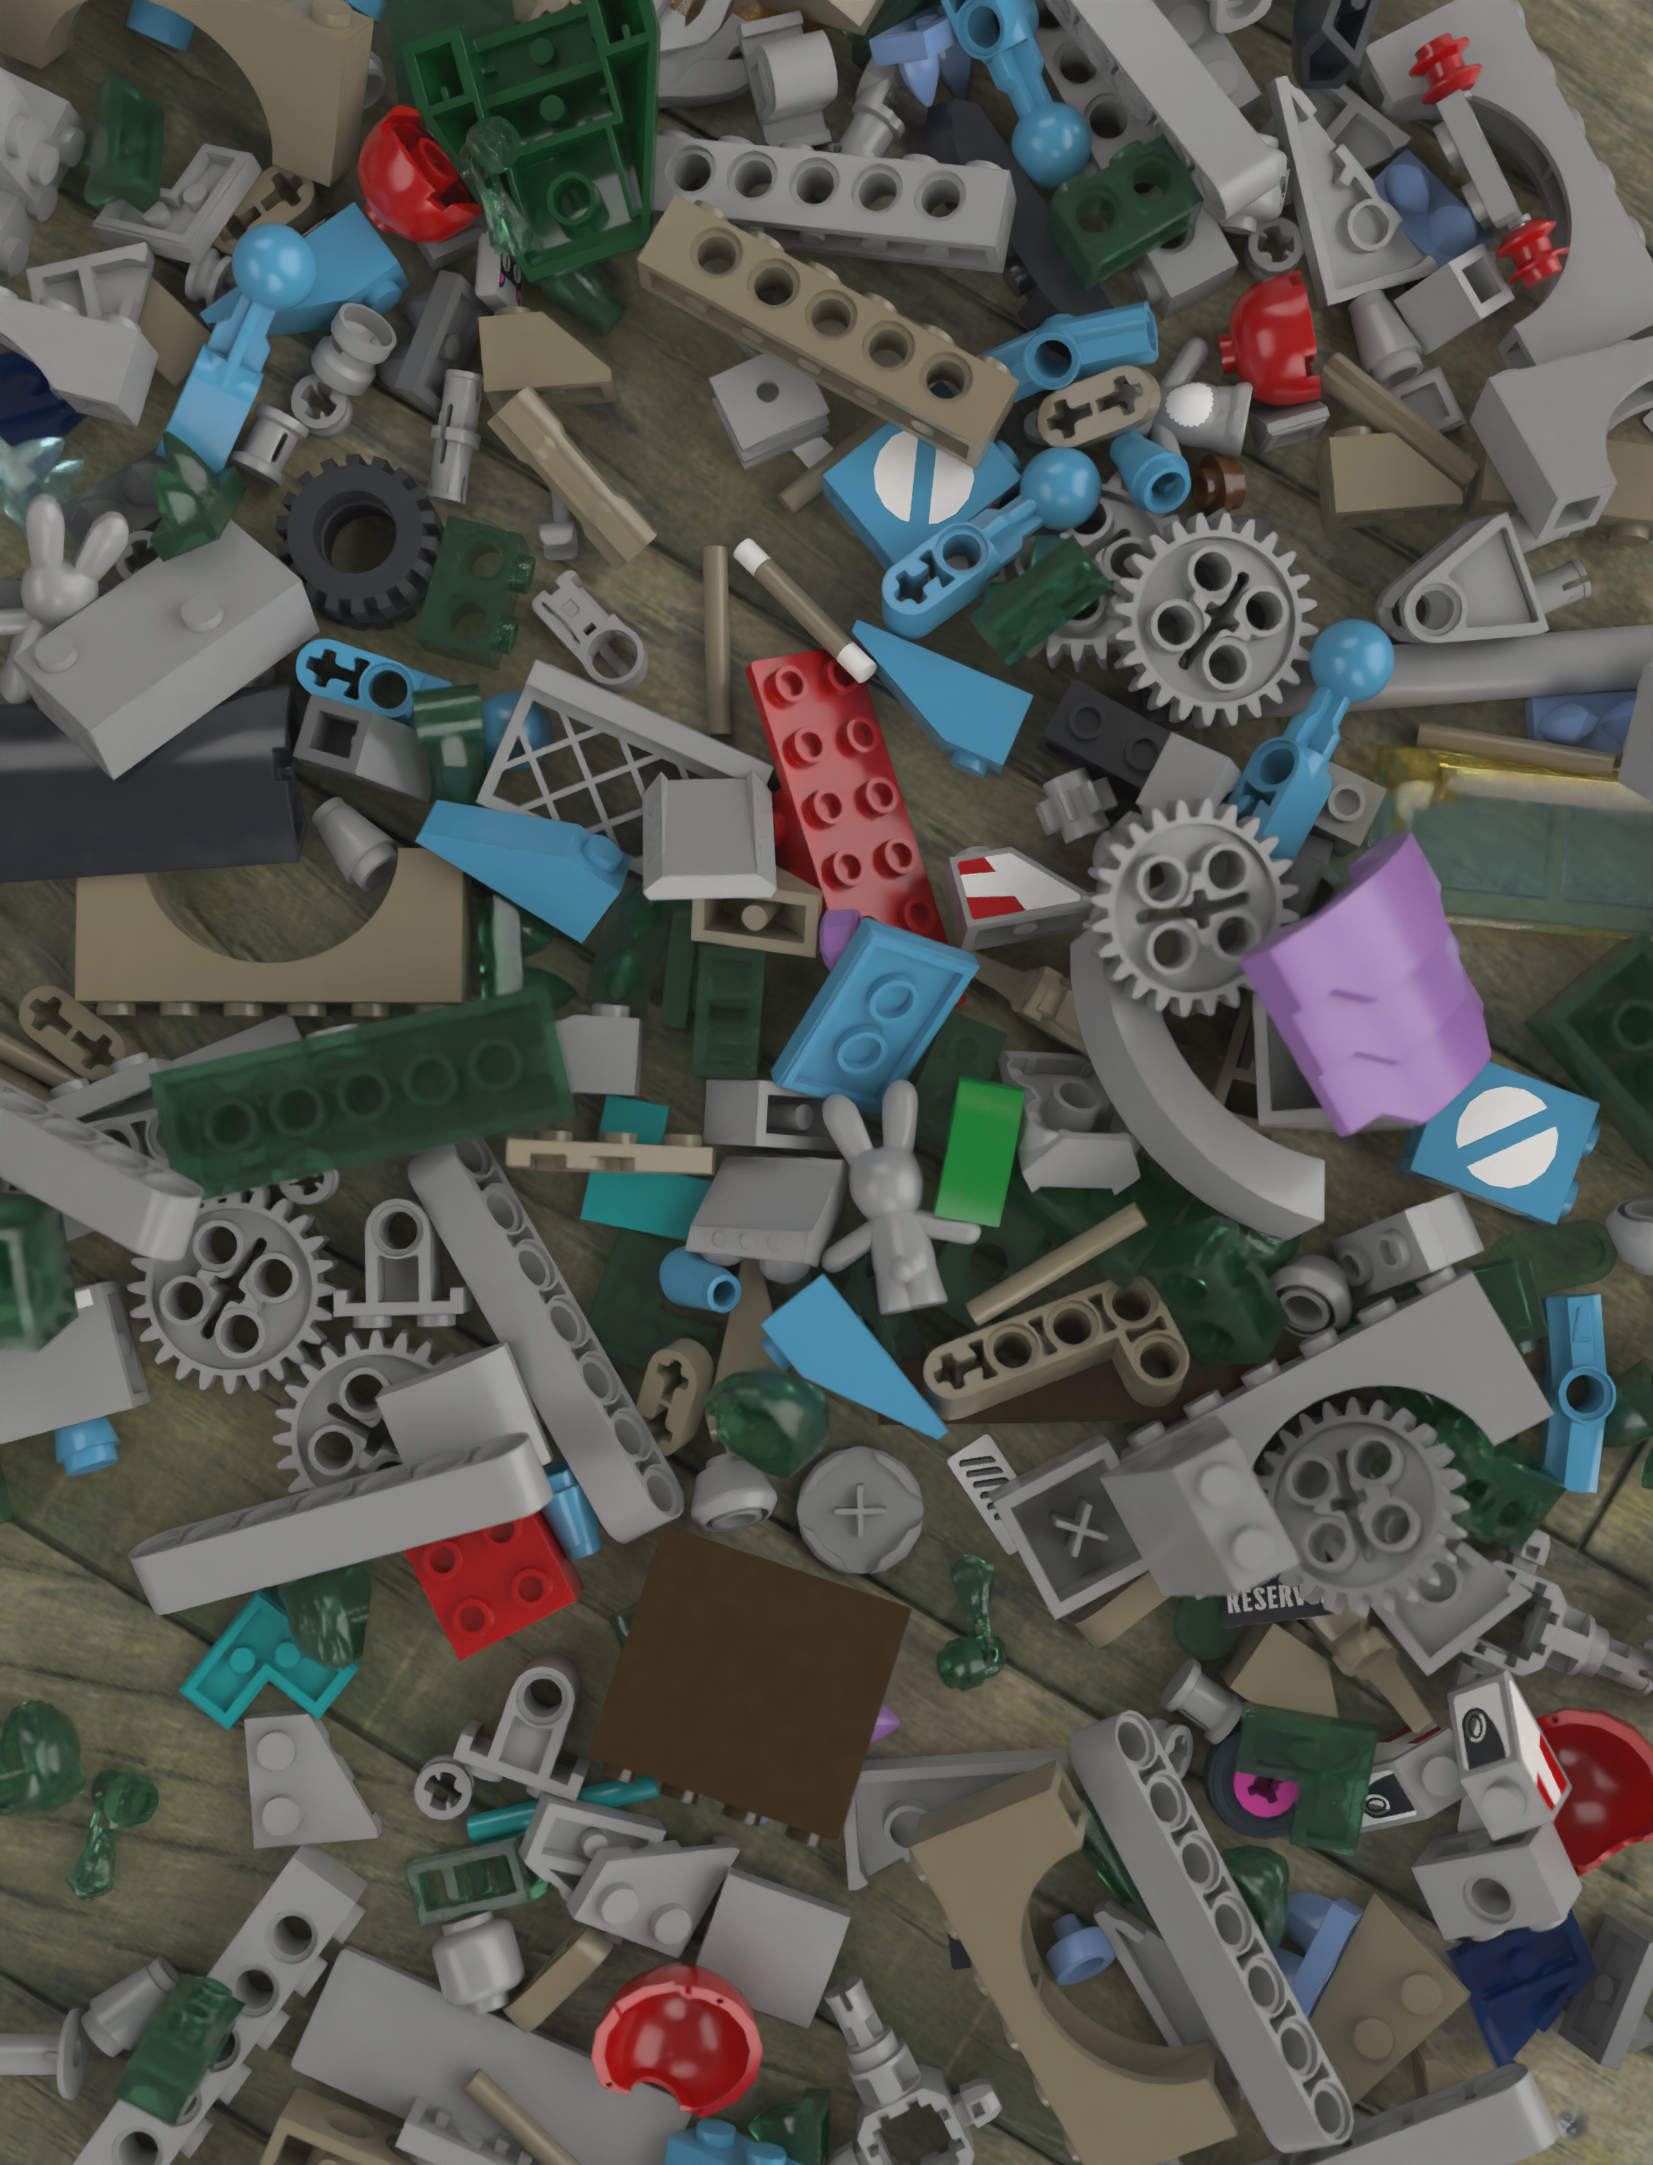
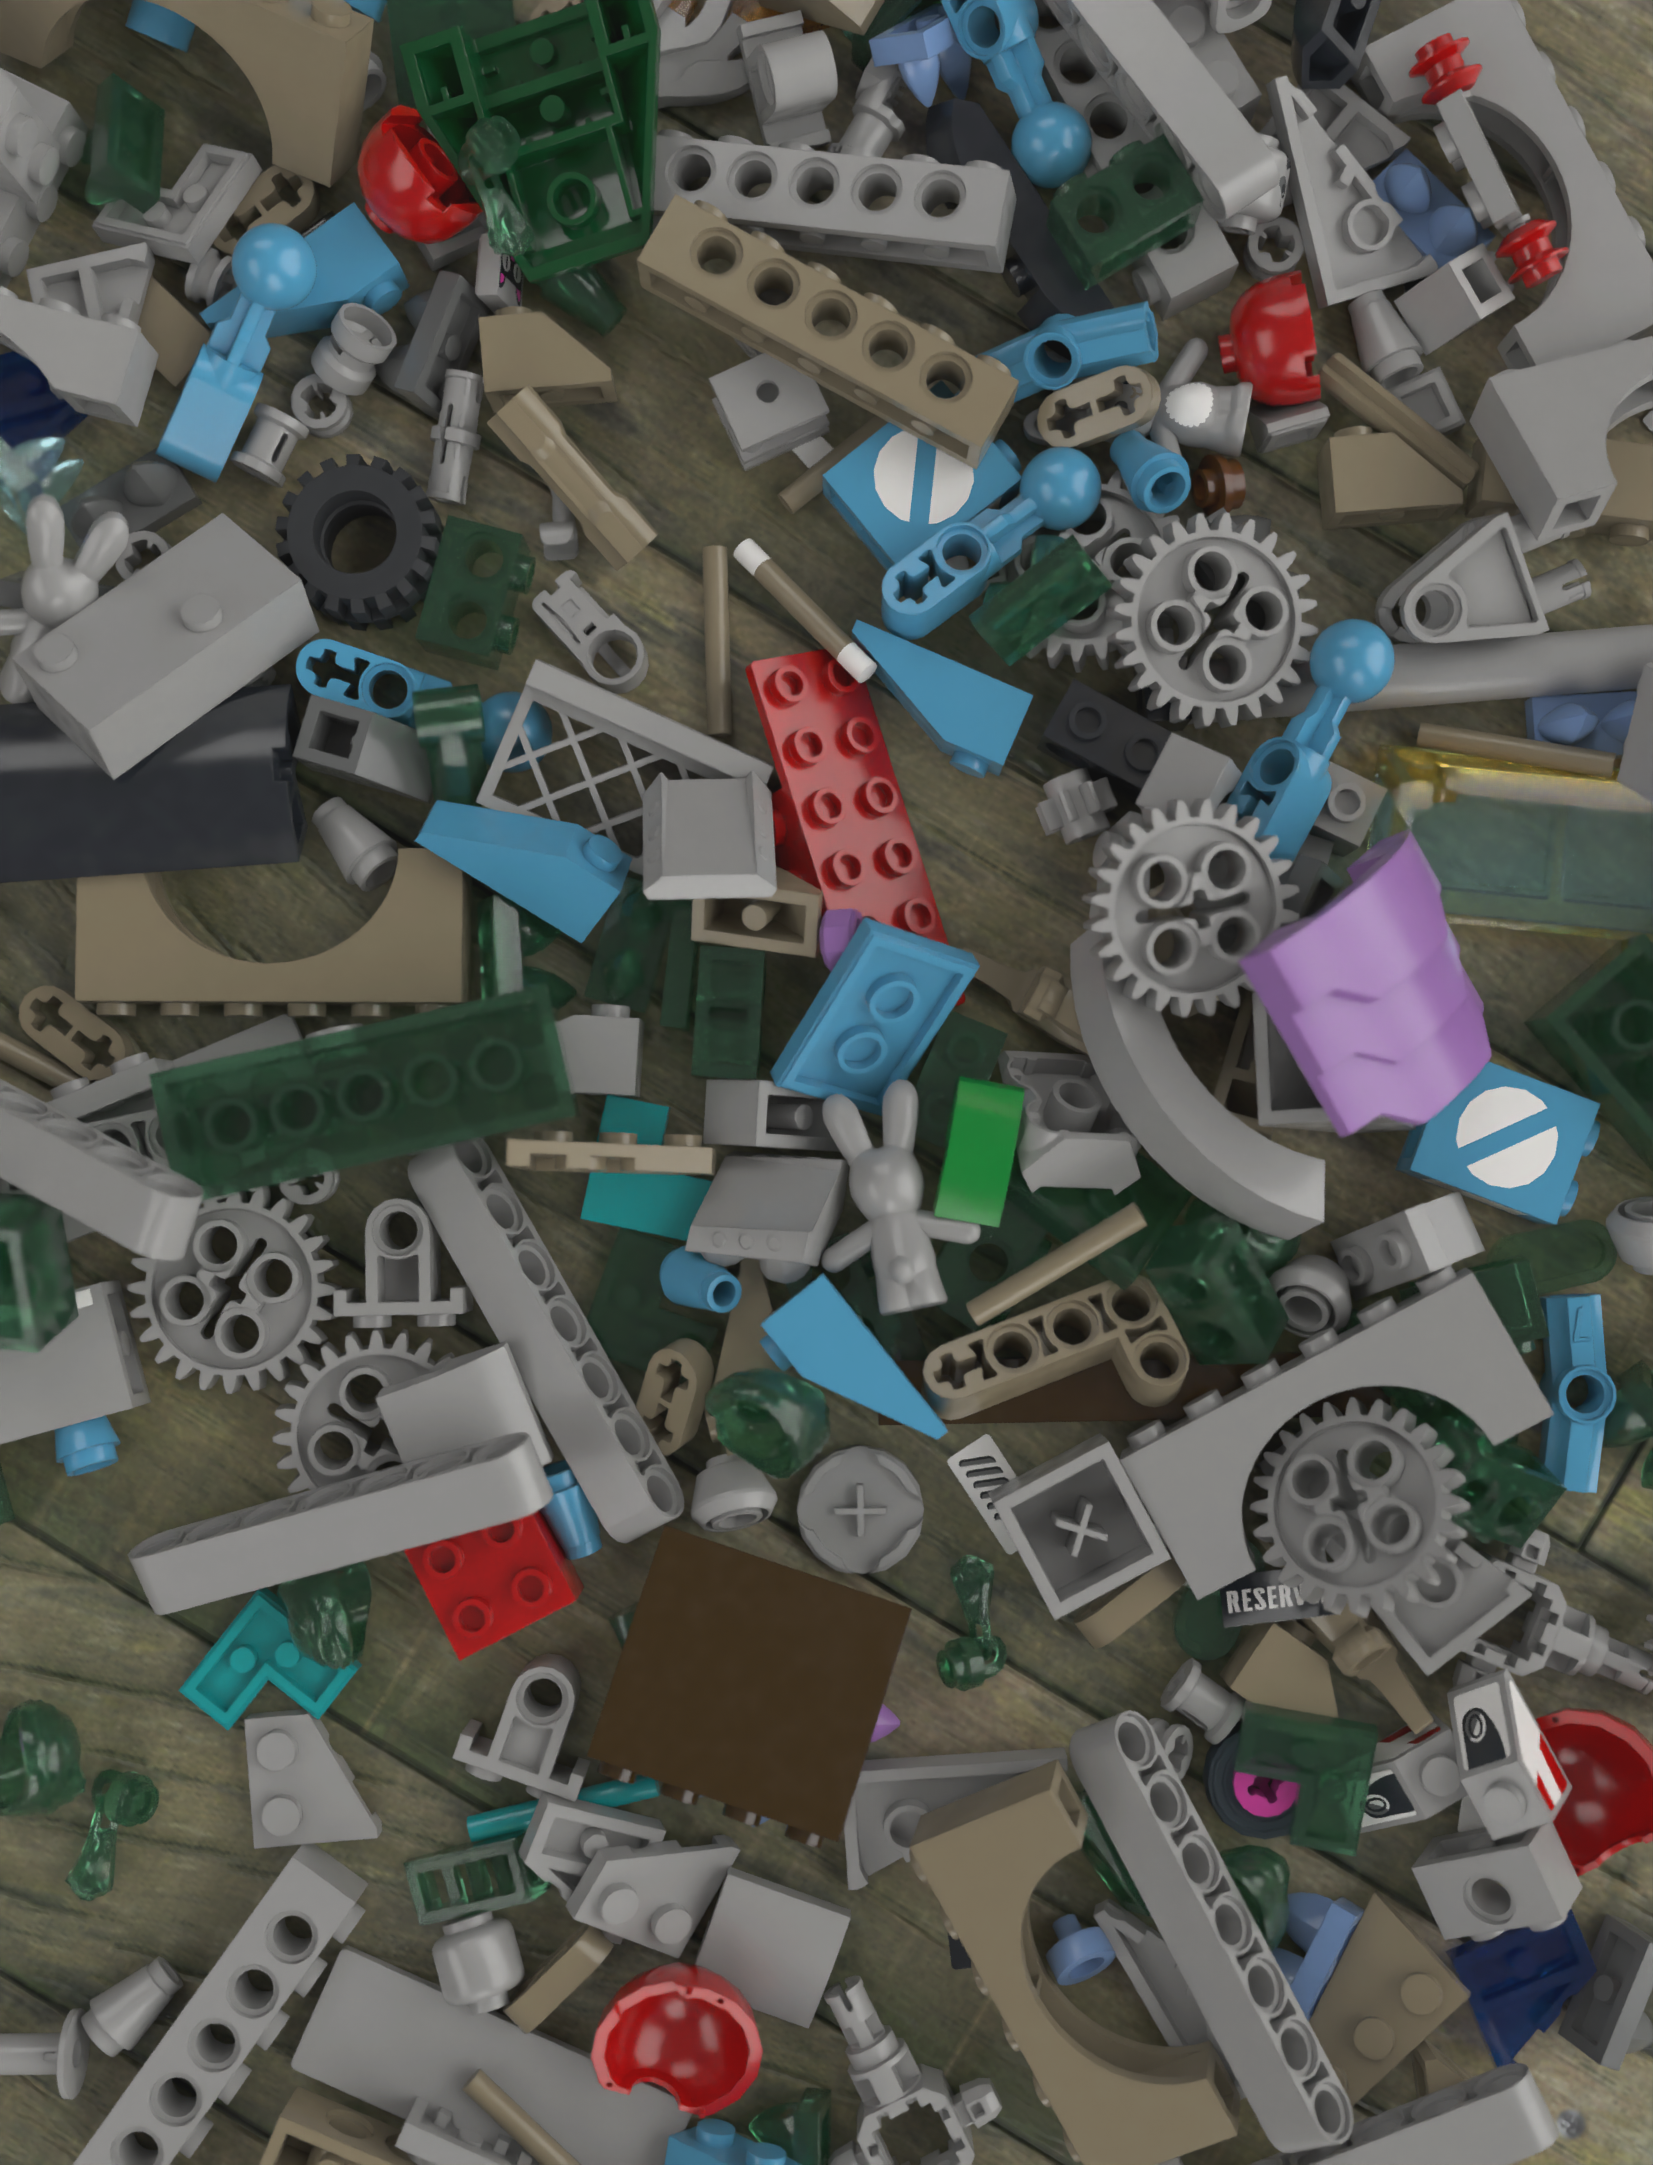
clear green brick [112,1974,246,2127] -> none
clear green tile [149,431,247,562] -> none
light grey bush [414,1754,475,1820] -> none
slope [941,846,1092,952] -> none
light grey slope [1099,1415,1301,1596] -> none

